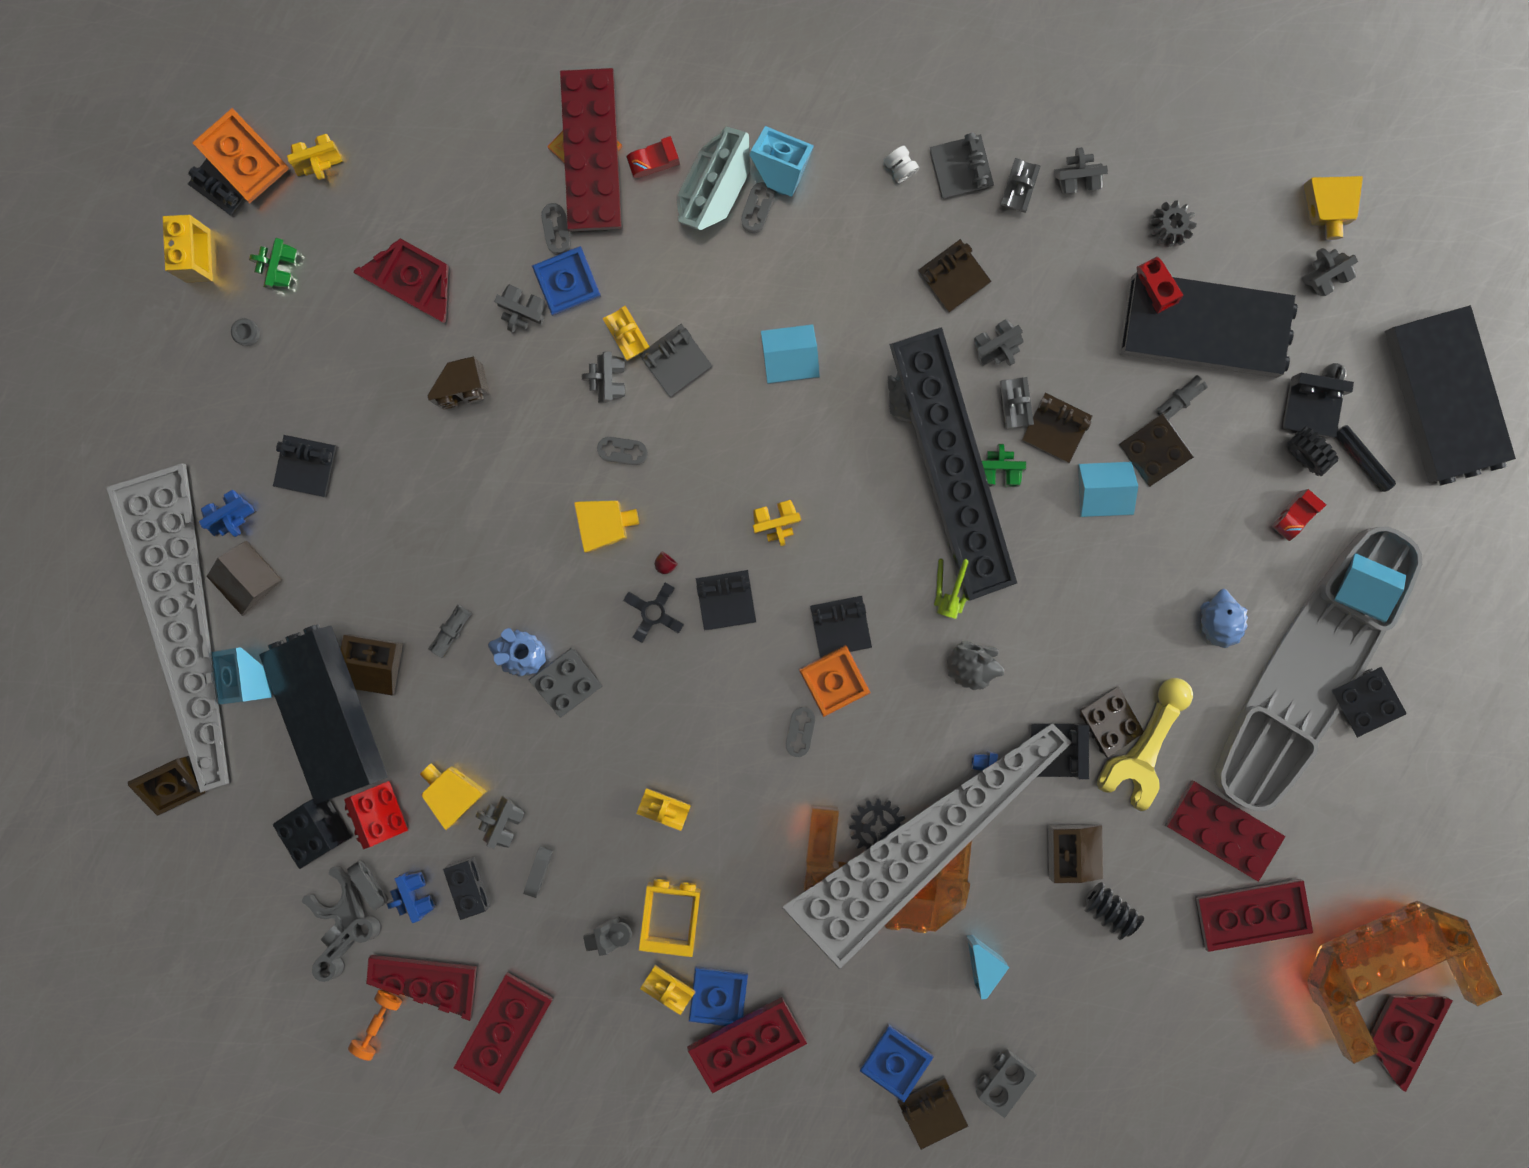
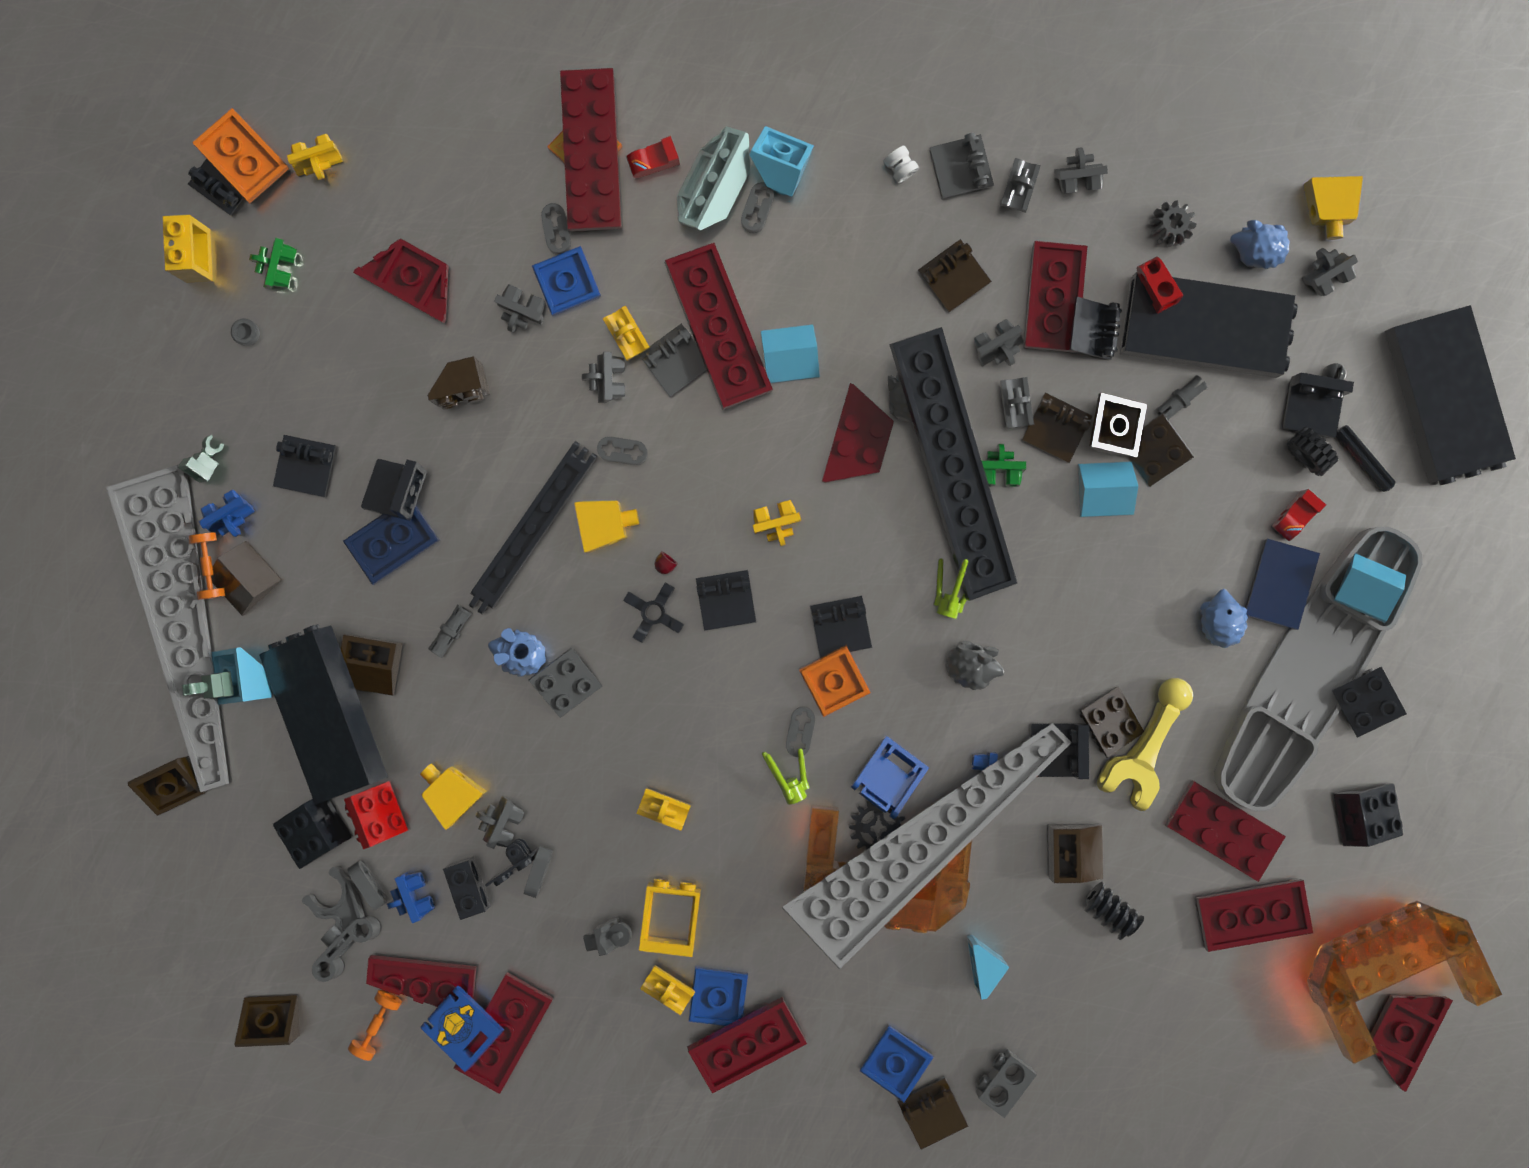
none -> piece [178,435,224,483]
none -> sand green piece [182,671,234,699]
none -> orange wheel [188,533,225,600]
none -> dark brown slope [234,995,300,1047]
none -> dark blue tile [343,506,440,585]
none -> black bracket [361,459,427,521]
none -> blue container [420,986,504,1072]
none -> black hinge [469,441,598,615]
none -> black hinge [485,839,538,887]
none -> dark red plate [664,243,773,410]
none -> lime plant [762,748,810,805]
none -> dark red wing [822,383,894,483]
none -> container [851,736,929,820]
none -> dark red plate [1024,241,1088,353]
none -> black hinge [1069,297,1122,360]
none -> dark brown slope [1089,393,1147,457]
none -> medium blue animal [1230,220,1290,269]
none -> dark blue tile [1246,539,1320,630]
none -> black bracket [1334,783,1403,847]

